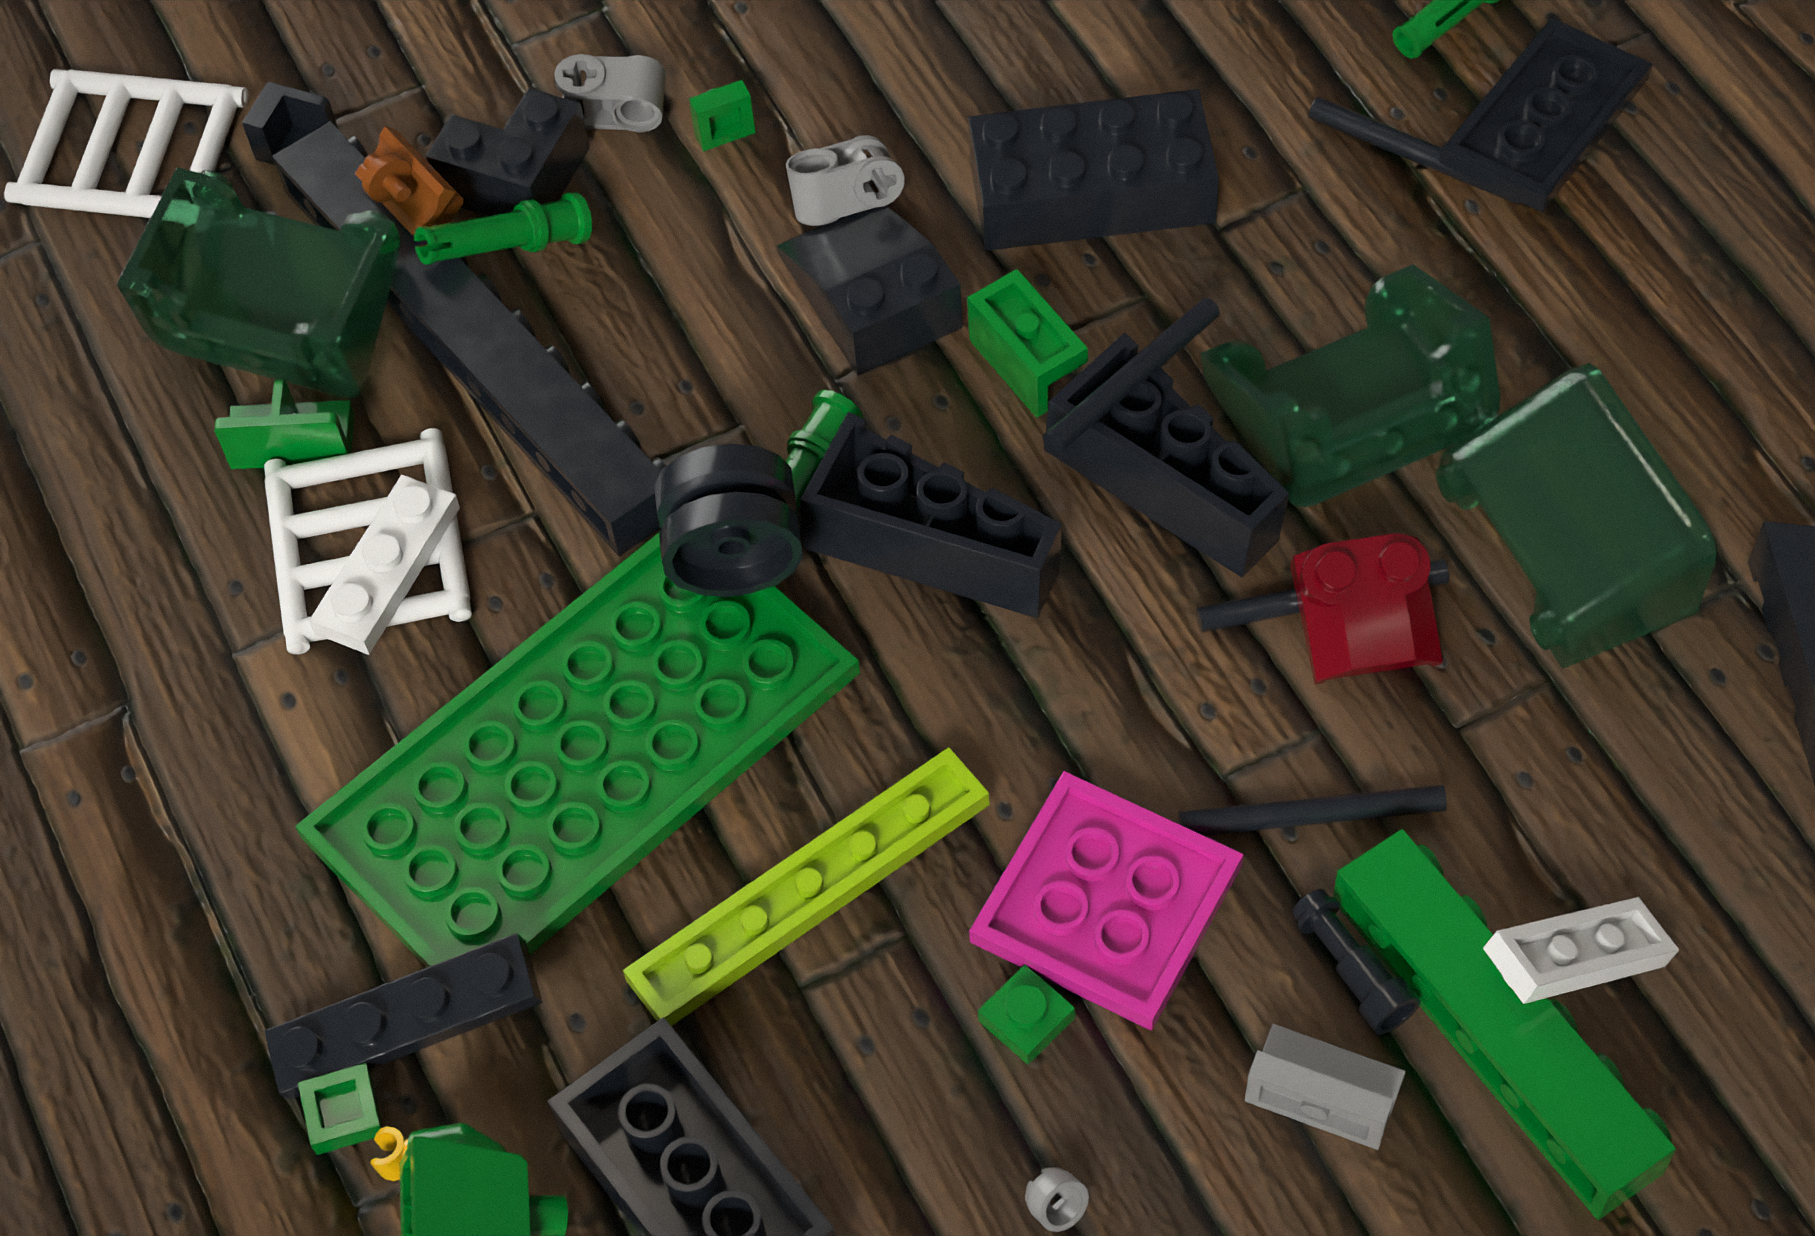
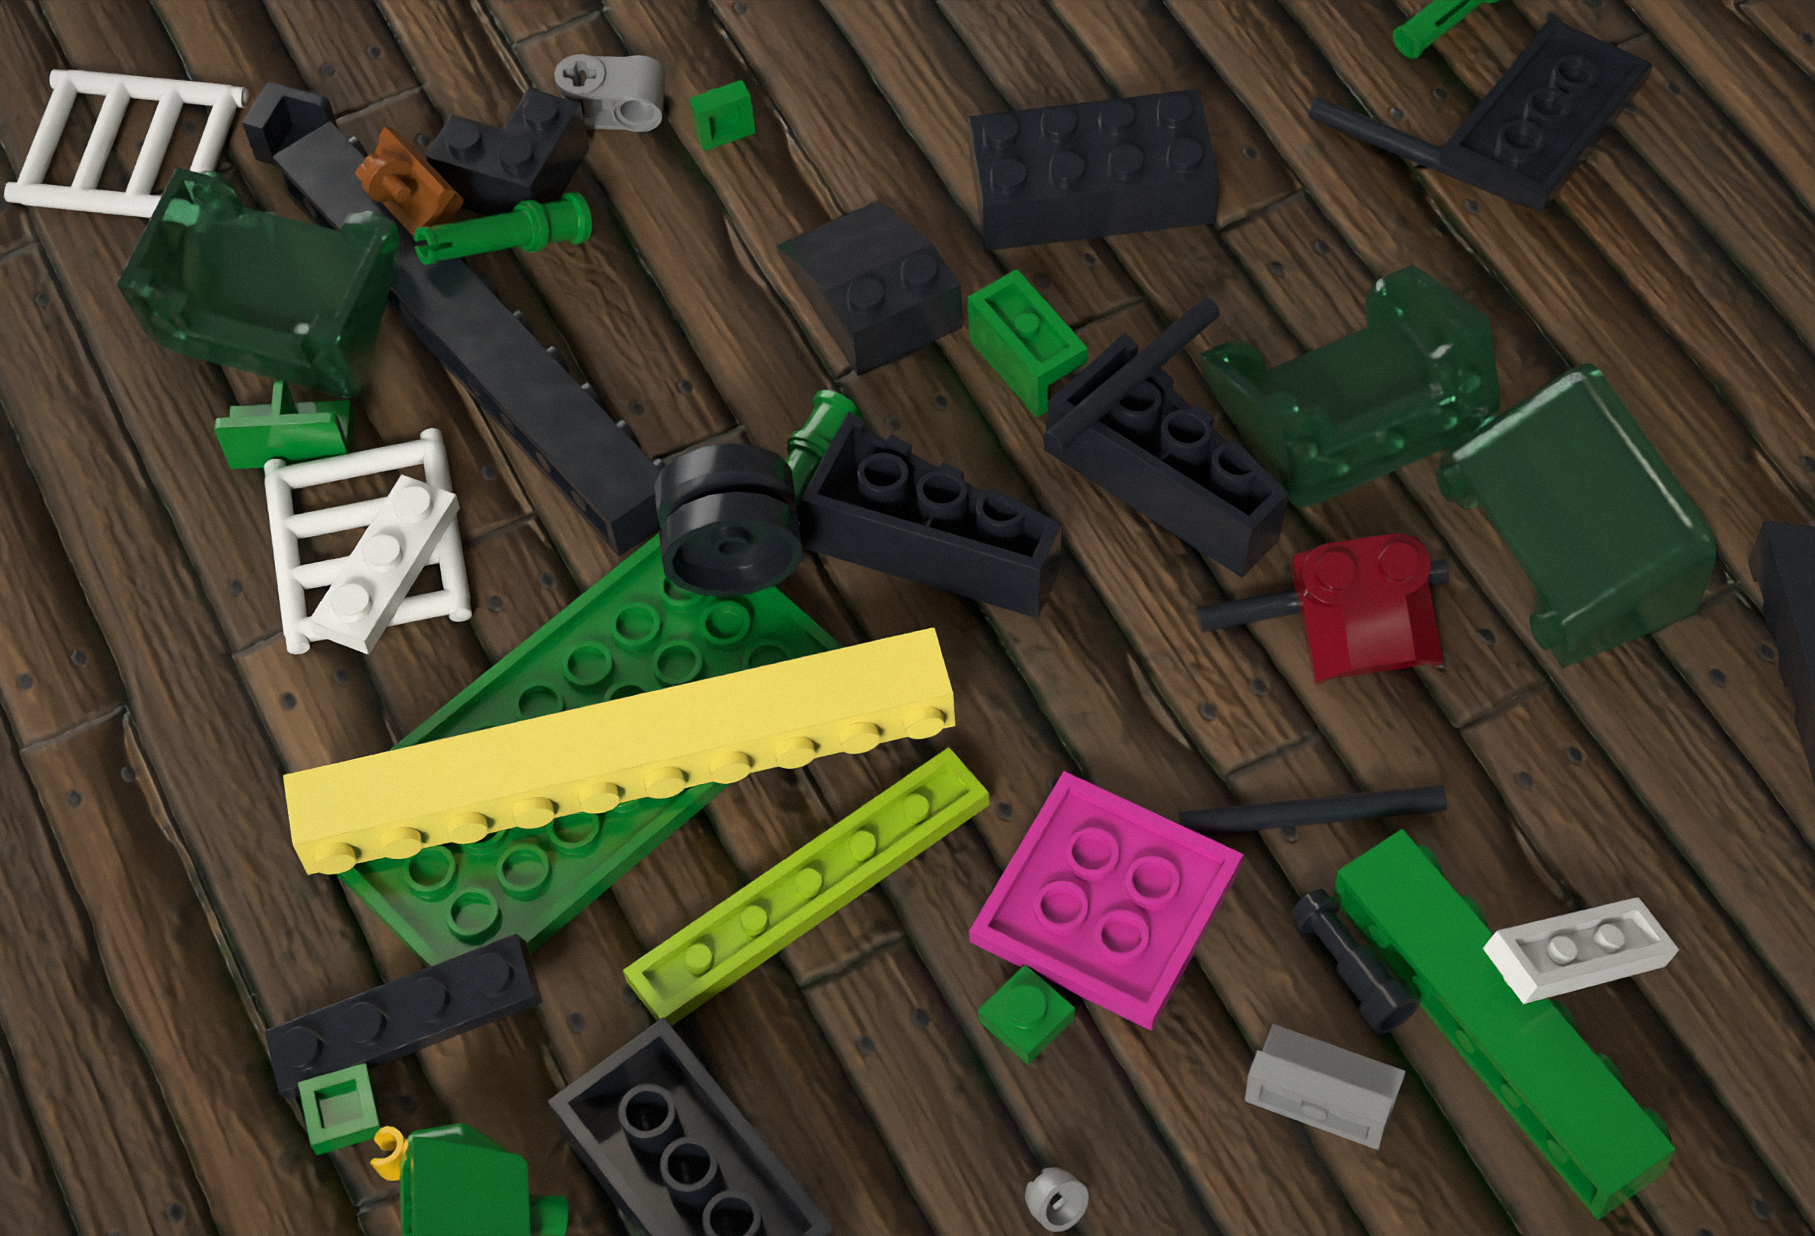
light grey piece [786,135,904,225] -> none
none -> light yellow brick [283,627,955,875]

